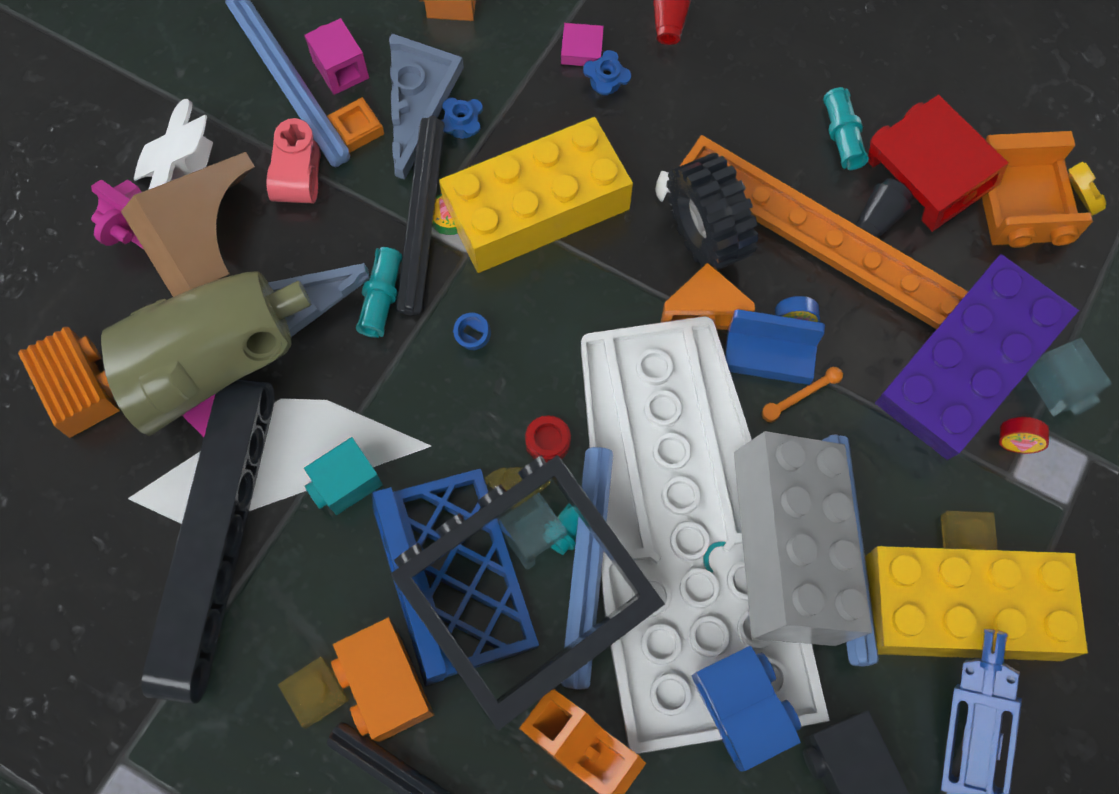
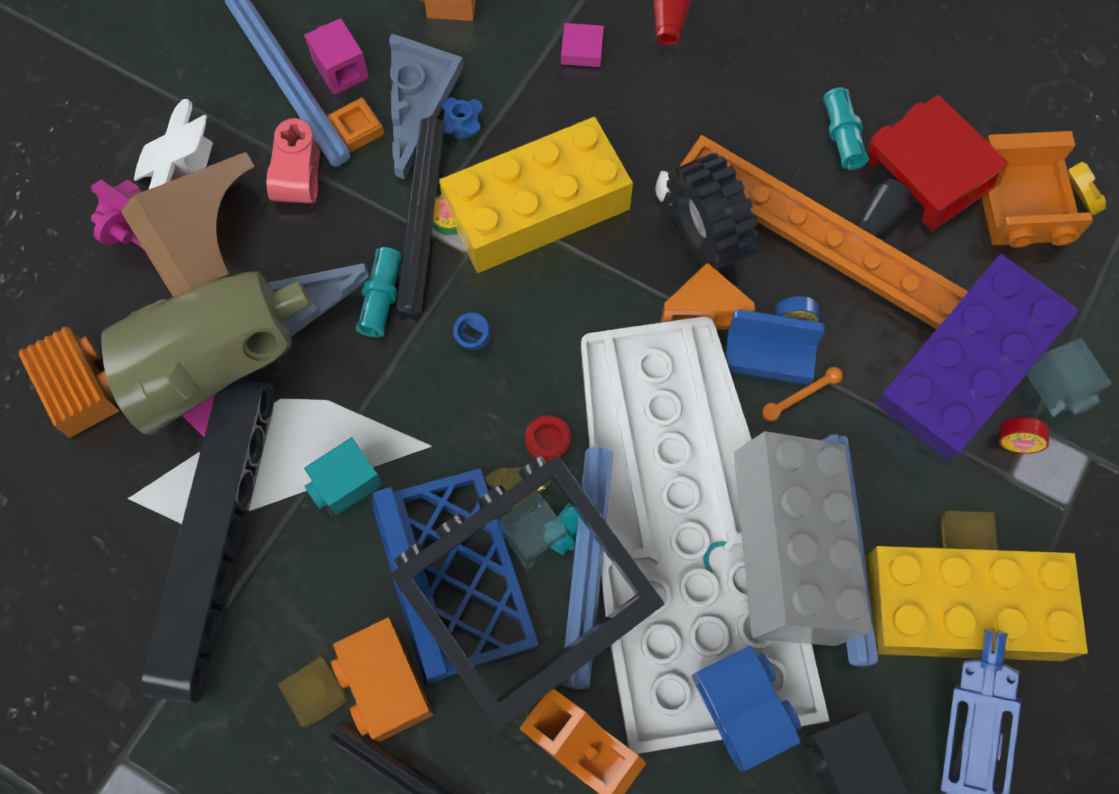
blue plate [583,50,631,95] -> none

